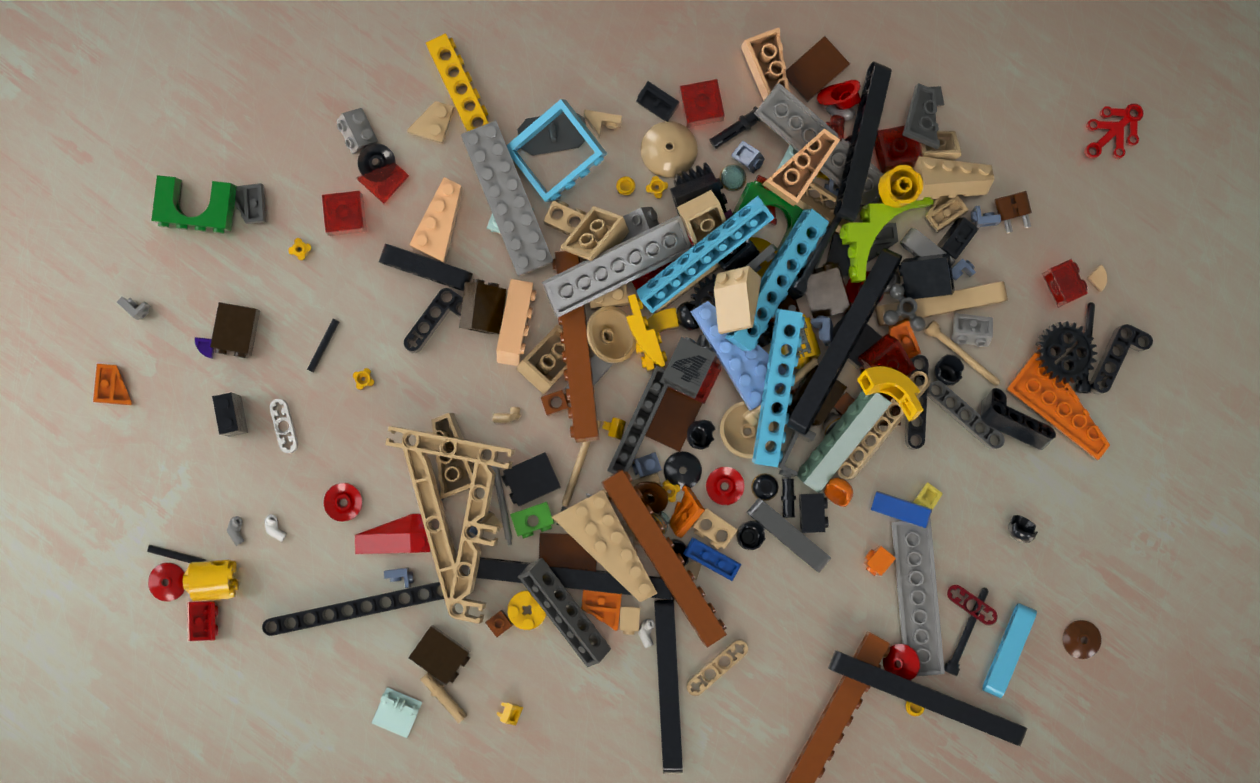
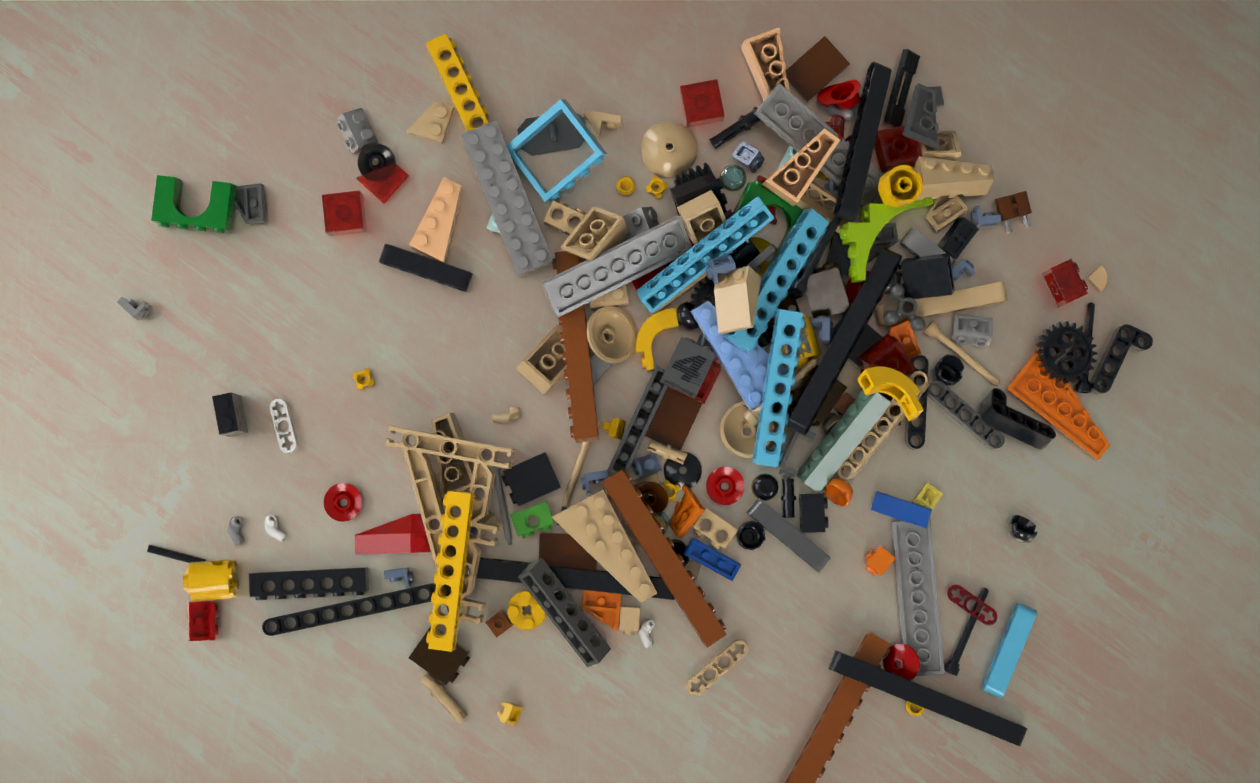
orange wing [93,364,132,405] -> none
red dish [148,563,185,601] -> none
dark purple tile [195,337,214,359] -> none
dark brown brick [210,302,260,358] -> none
yellow plate [288,238,311,260] -> none
black bar [307,319,339,373] -> none
light aqua hinge [372,687,422,738] -> none
black beam [404,288,463,353] -> none
dark brown brick [459,279,506,334] -> none
light nougat wedge [496,279,536,366] -> none
dark orange brick [540,390,571,416] -> none
yellow slope [626,294,668,368] -> none
black hinge [636,81,679,122] -> none
black beam [654,600,683,774] -> none
black hair [687,420,716,450] -> none
reddish brown dish [1062,620,1101,659] -> none
red plant [1085,104,1144,159] -> none
none -> black brick [249,567,369,600]
none -> yellow brick [426,490,475,652]
none -> sand blue bracket [581,470,608,493]
none -> tan pin [647,439,687,465]
none -> sand blue bracket [706,255,736,284]
none -> black container [884,49,920,128]

